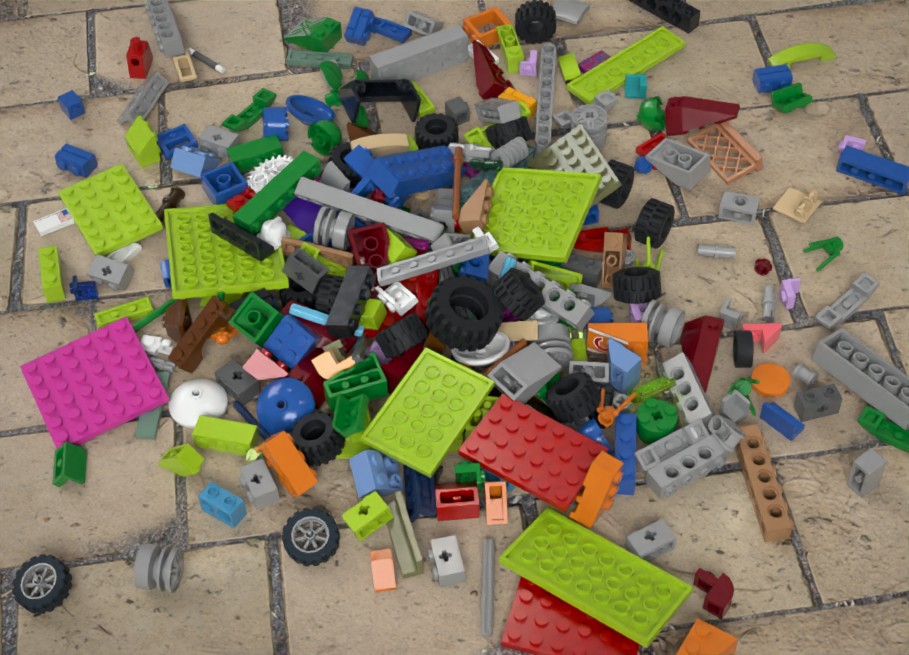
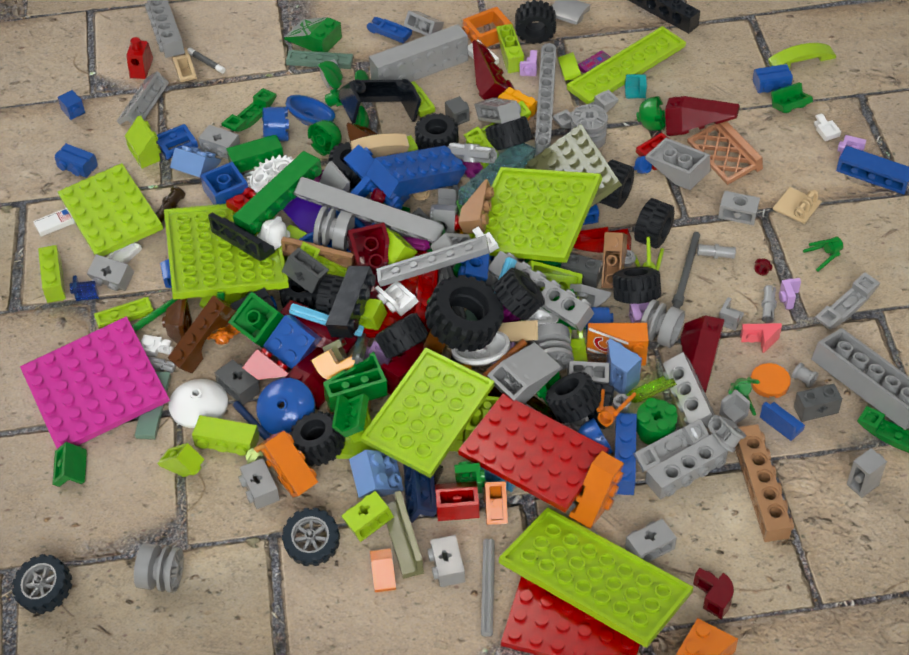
dark azure brick [198,482,247,528] -> none
blue brick [344,6,376,46] -> none
dark orange bar [452,146,464,220] -> none
clear green axle [469,158,503,172] -> none
light grey piece [491,136,529,168] -> none
black tyre [733,331,754,368] -> none
none -> dark grey bar [672,232,700,309]
none -> white plate [814,113,841,141]

